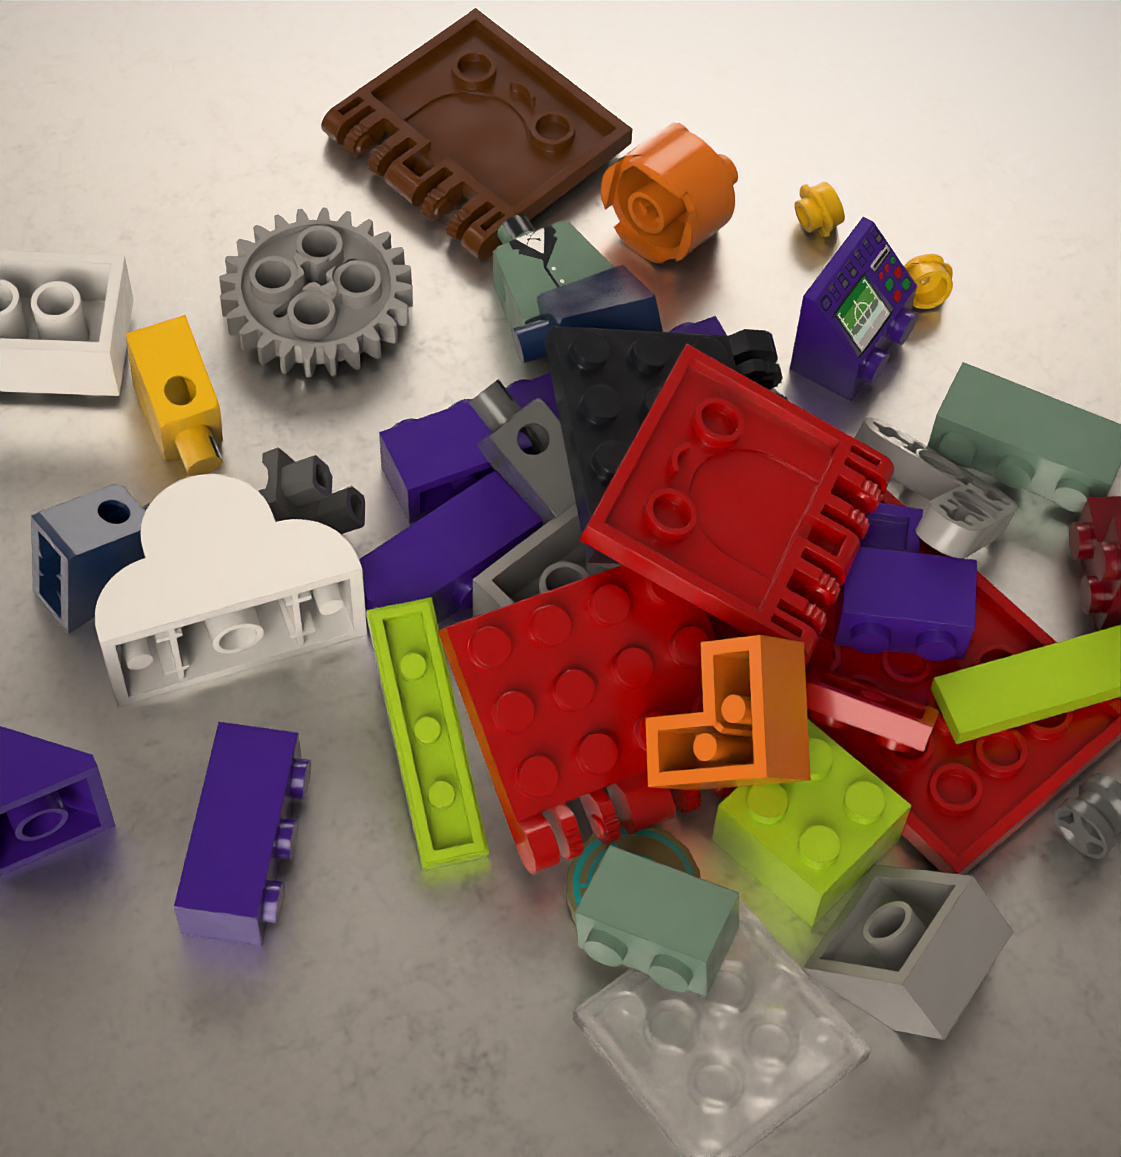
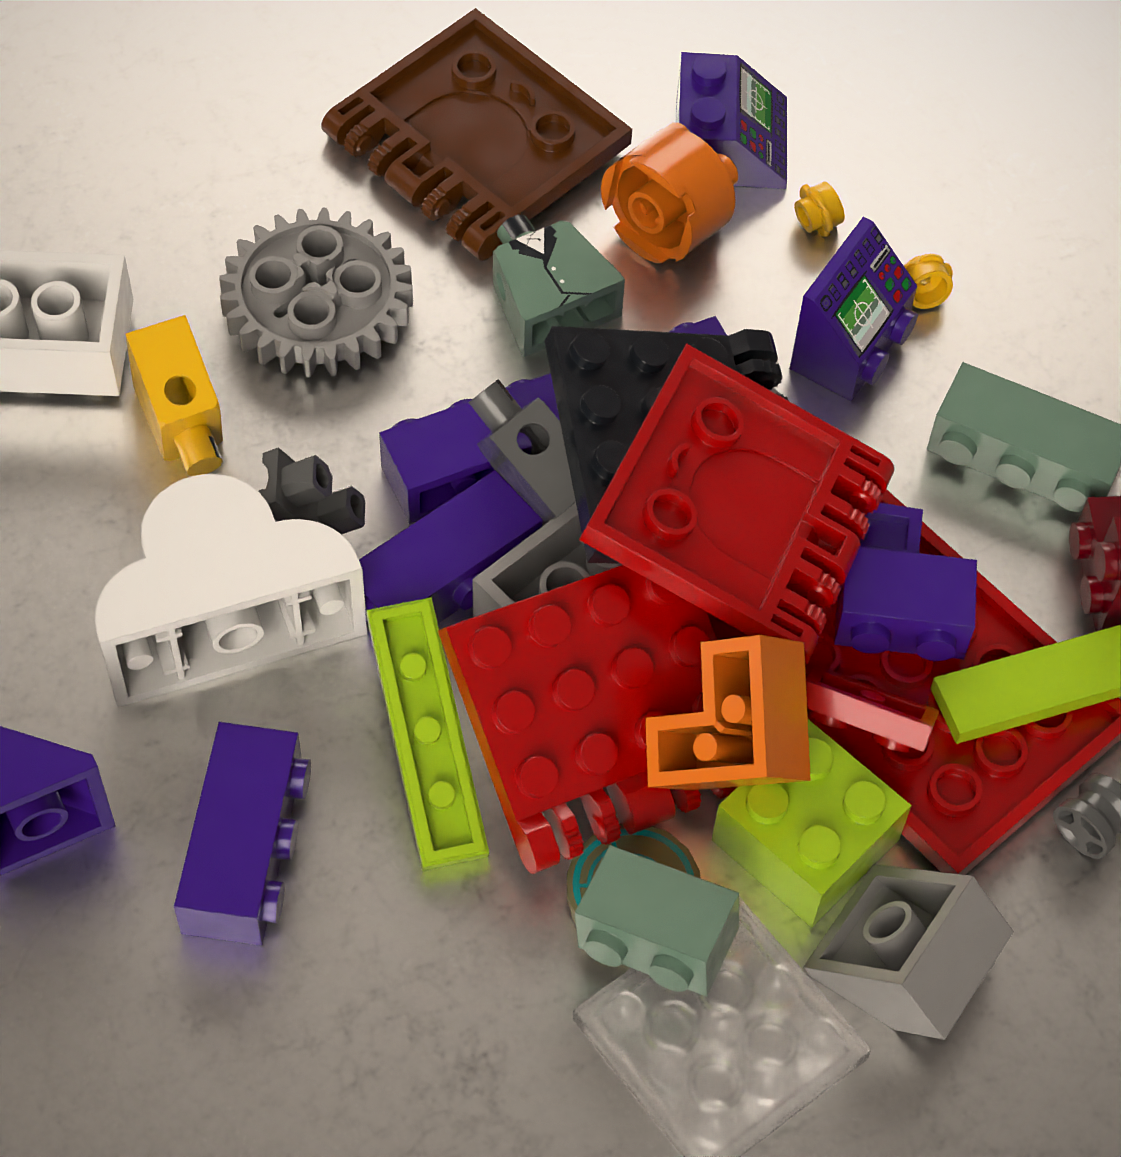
dark blue torso [31,484,151,633] -> none
dark blue torso [512,265,663,364] -> none
light grey beam [855,417,1018,558] -> none
none -> dark purple slope [675,52,787,189]

